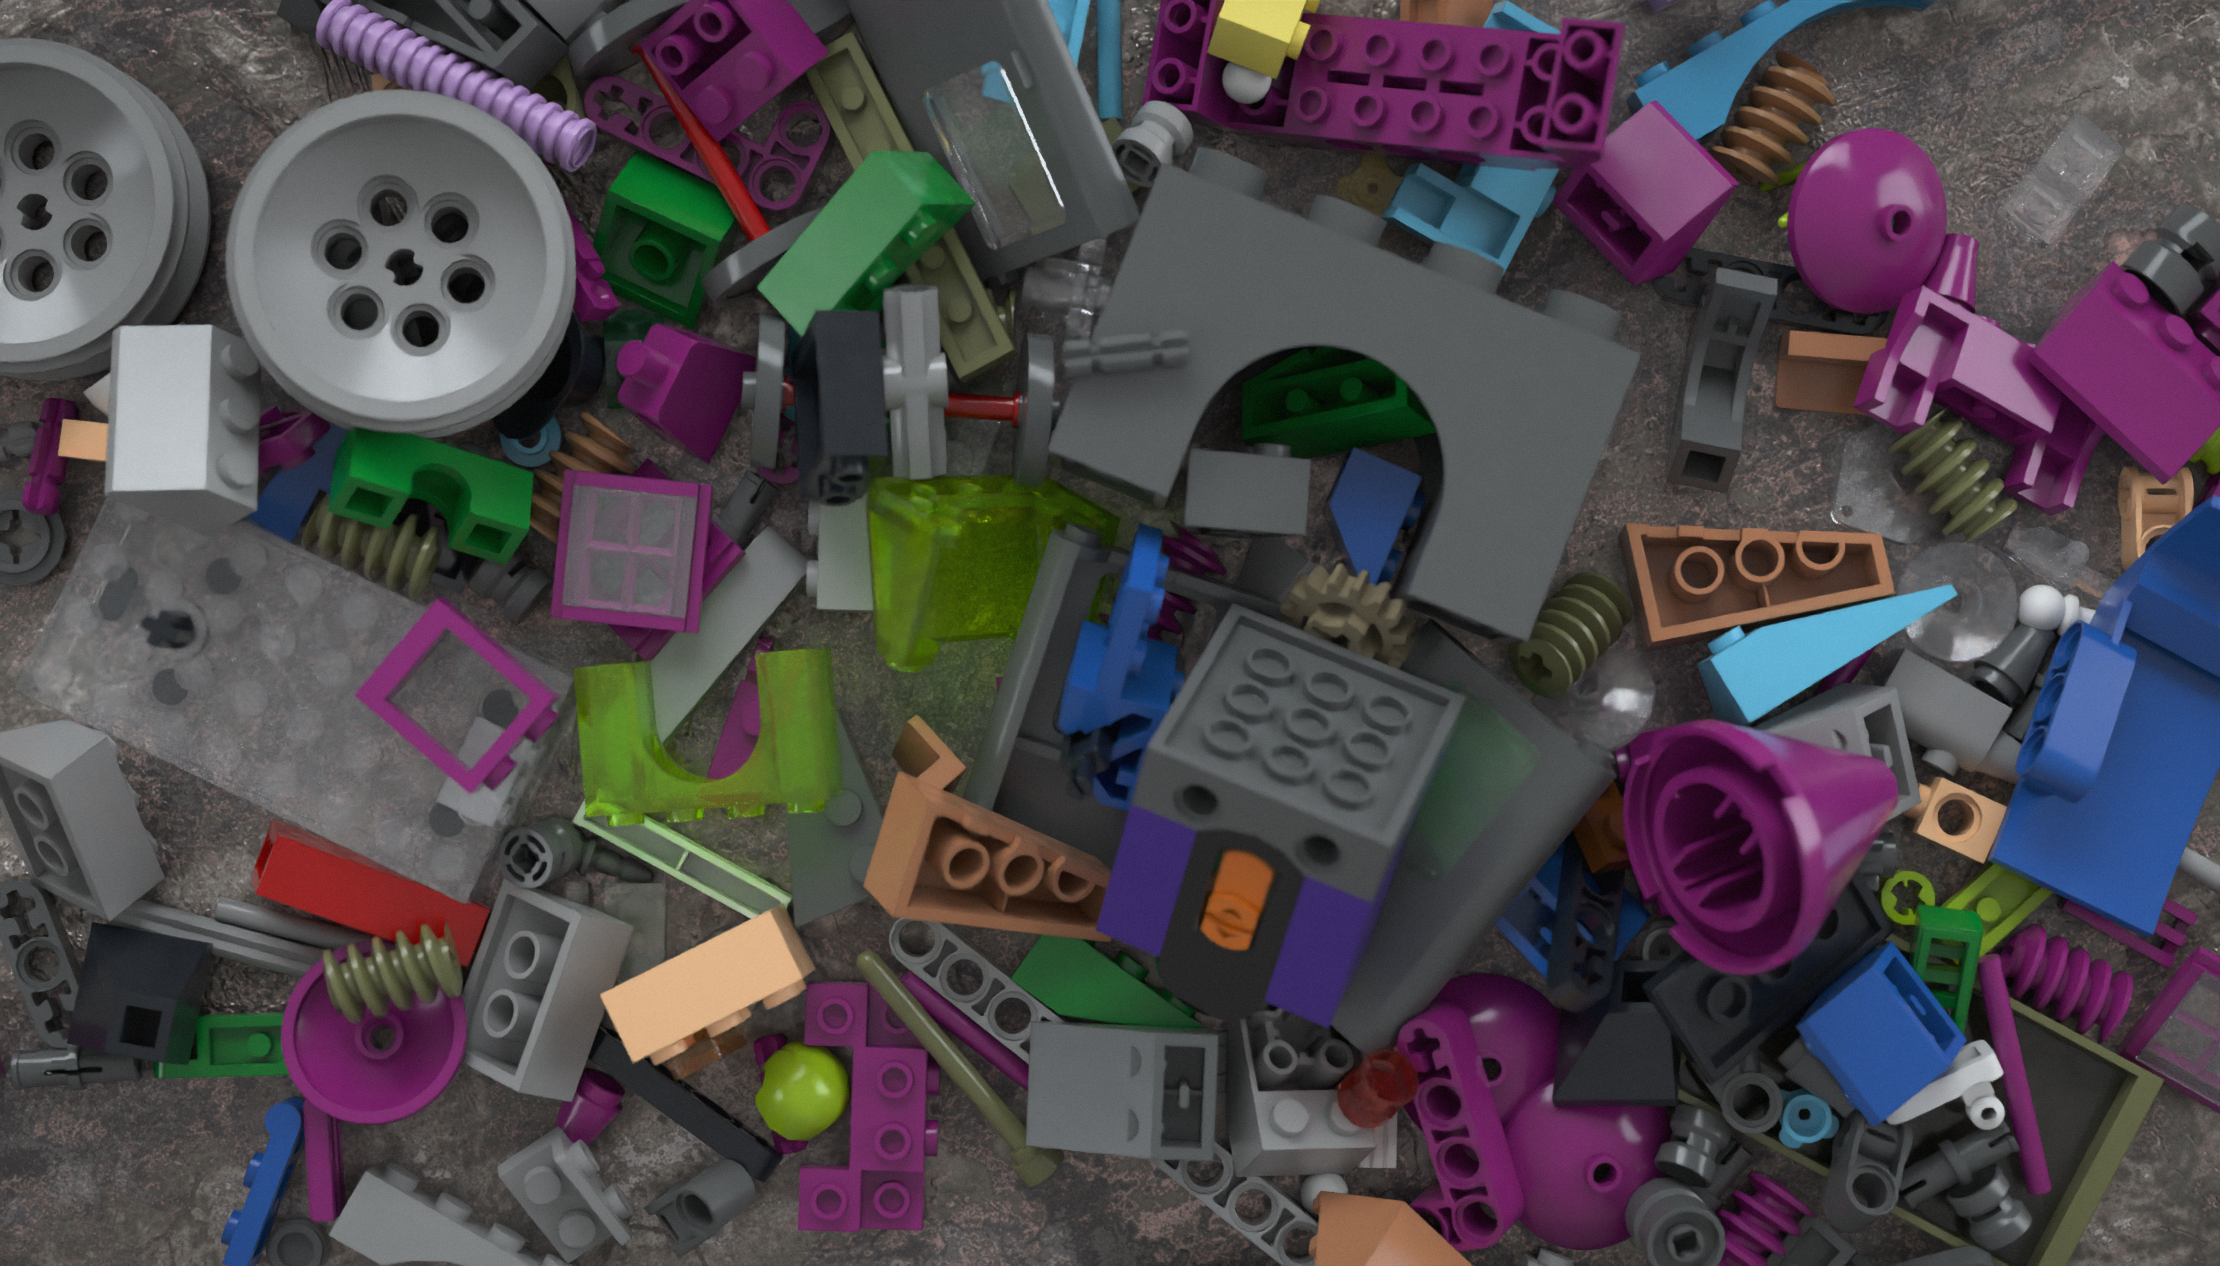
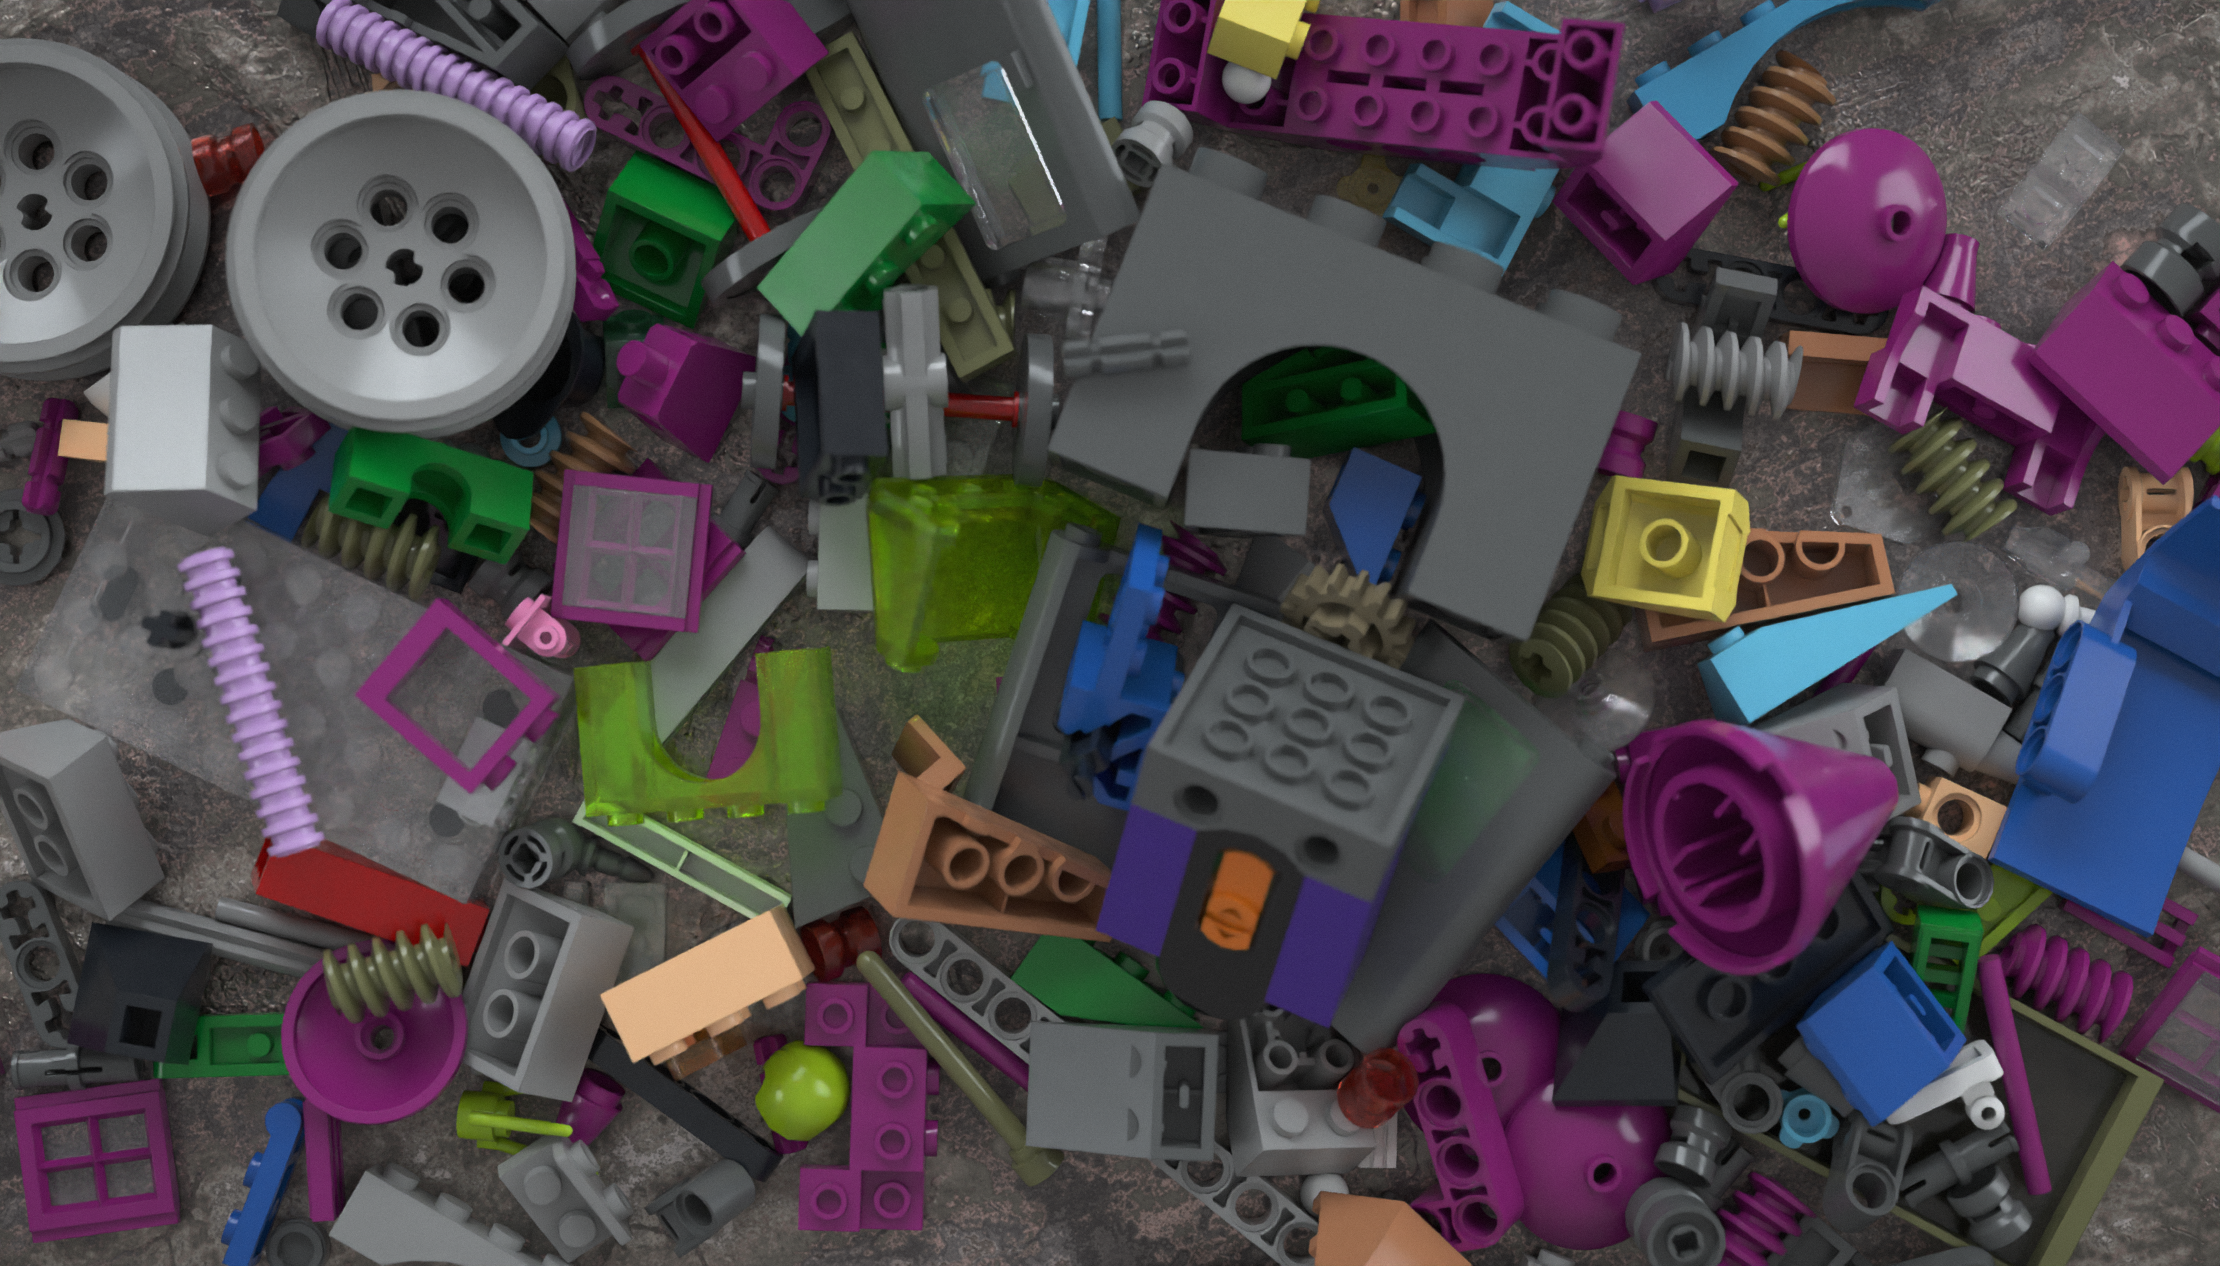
none -> magenta piece [14,1078,181,1243]
none -> lavender piece [177,547,325,858]
none -> clear red wheel [191,122,266,197]
none -> lime plant [456,1080,599,1175]
none -> bright pink hinge [502,594,581,658]
none -> clear red wheel [800,906,882,982]
none -> light yellow slope [1581,475,1750,623]
none -> magenta wheel [1595,410,1658,478]
none -> light grey piece [1666,321,1803,421]
none -> dark grey piece [1874,816,1994,909]

